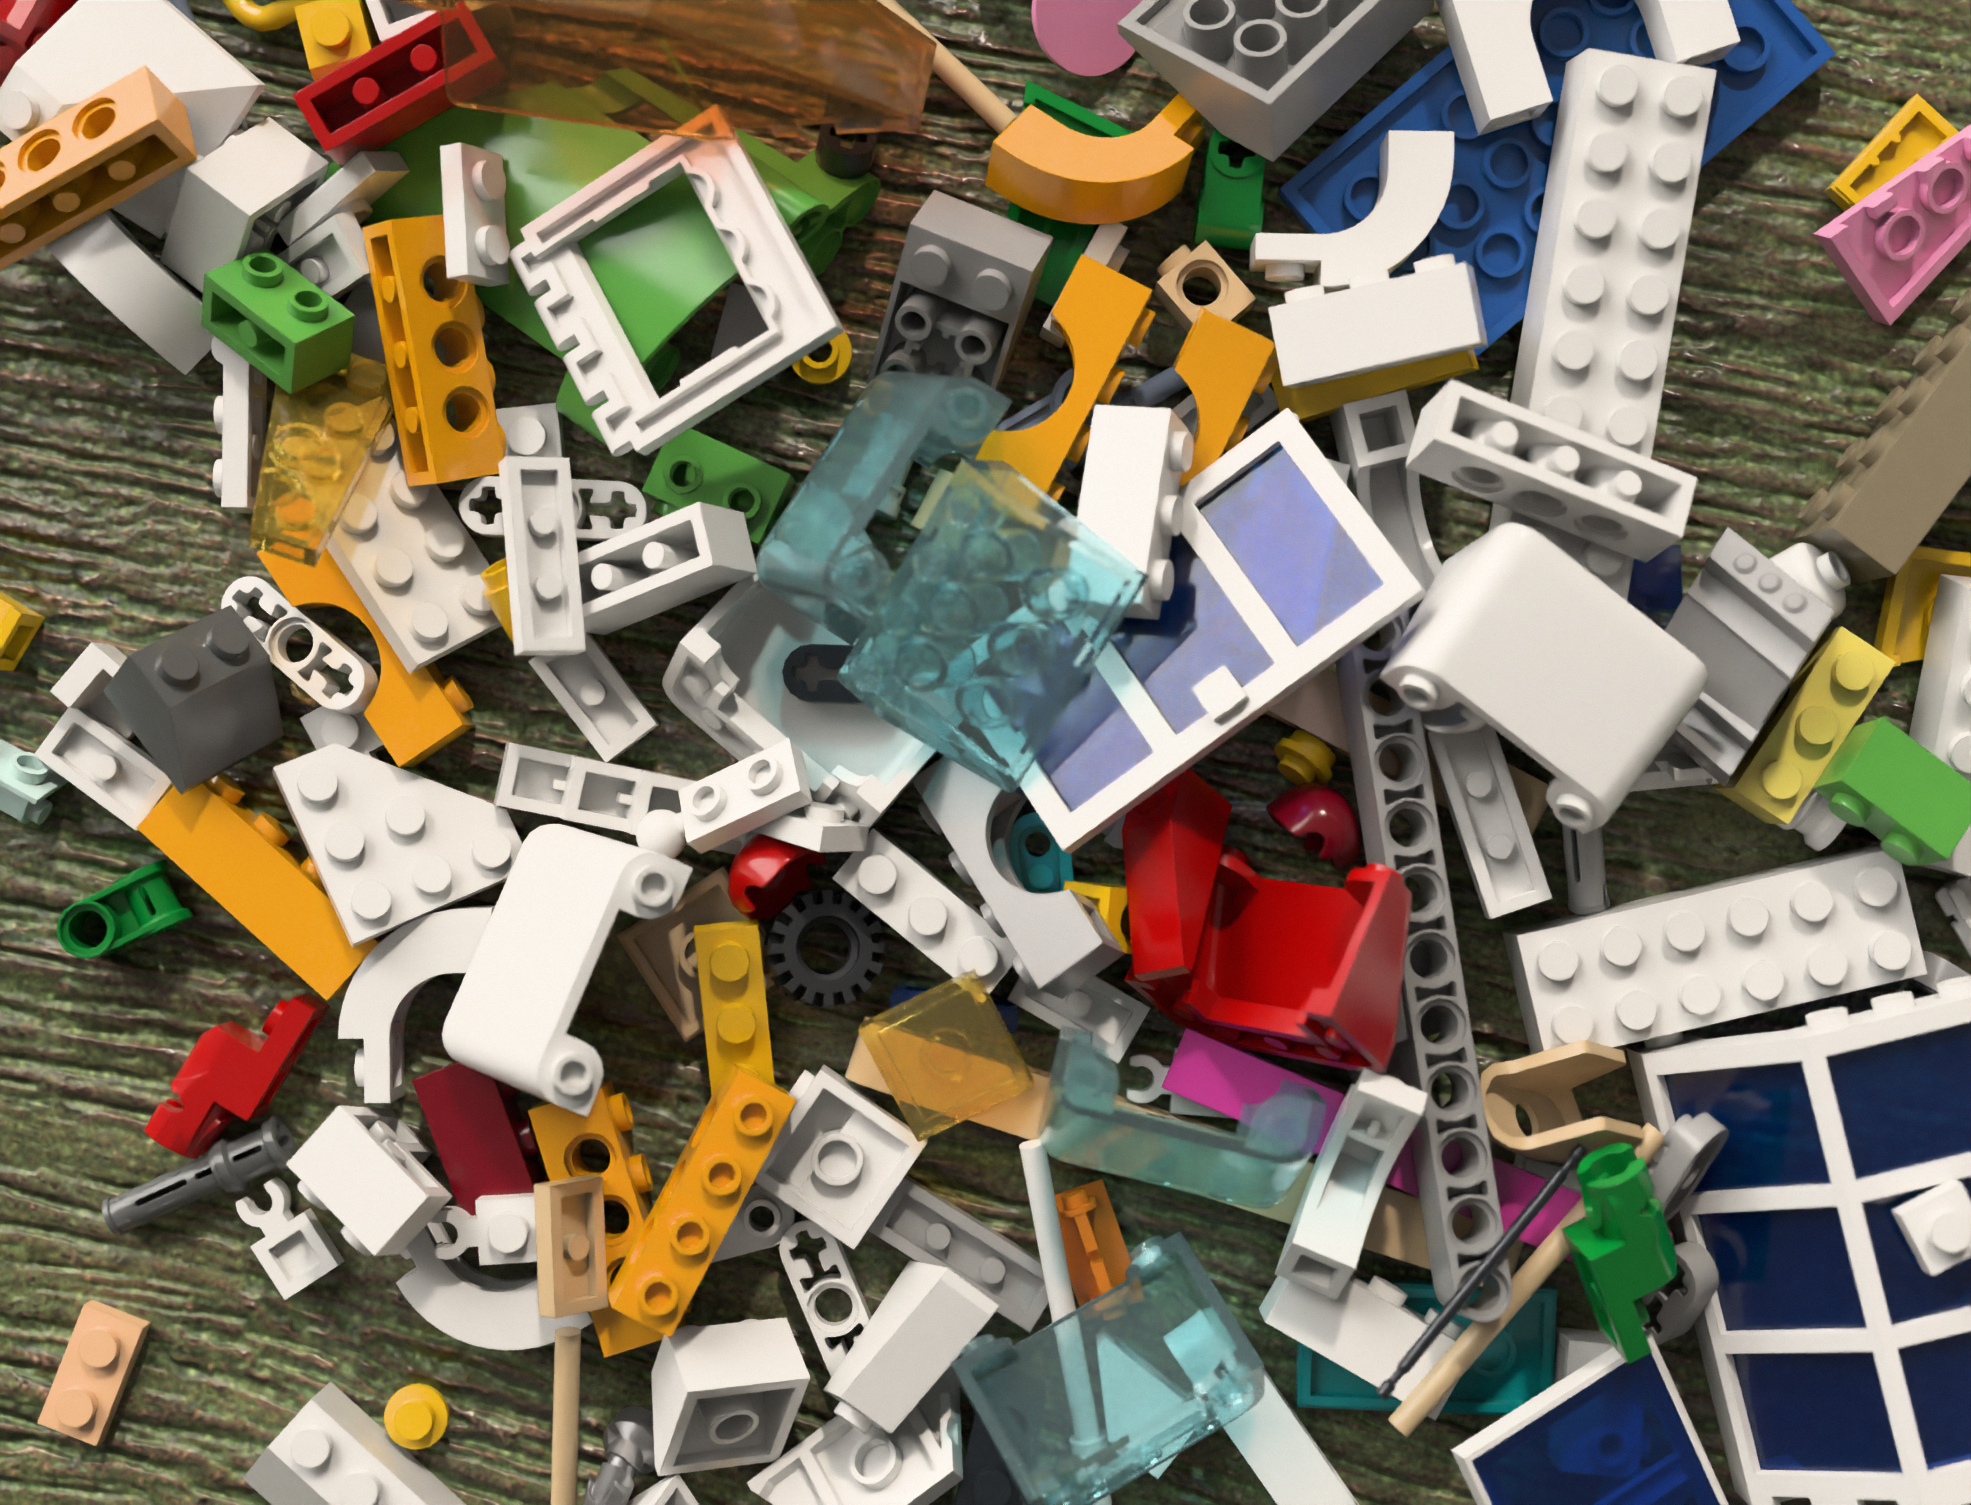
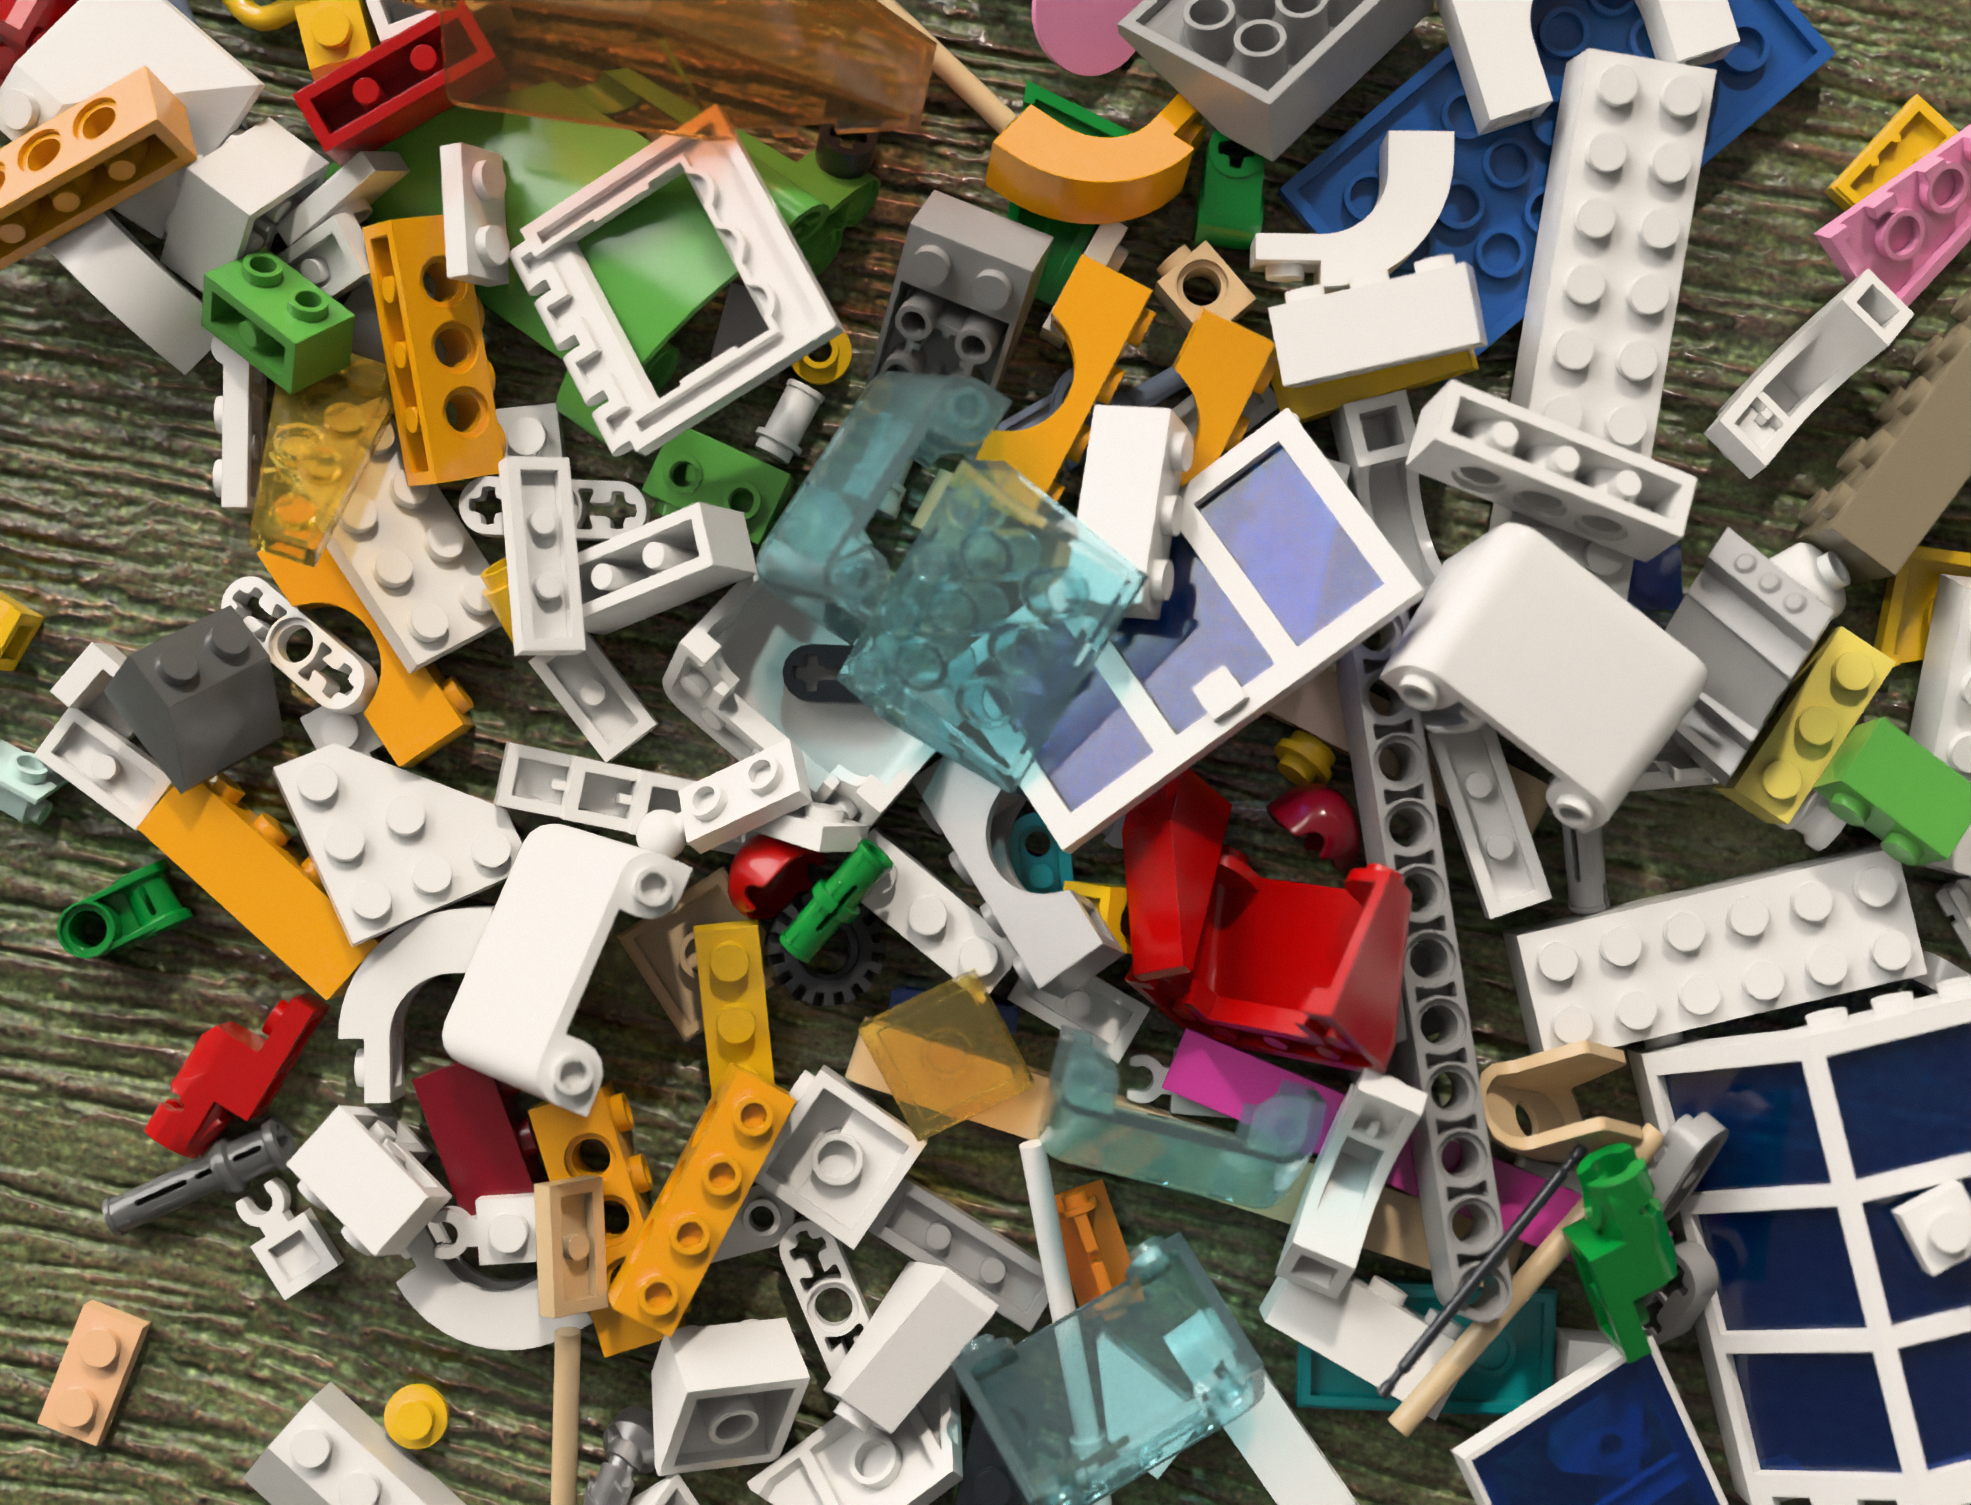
none -> white pin [754,379,825,465]
none -> green pin [779,839,894,963]
none -> white arch [1704,268,1914,479]

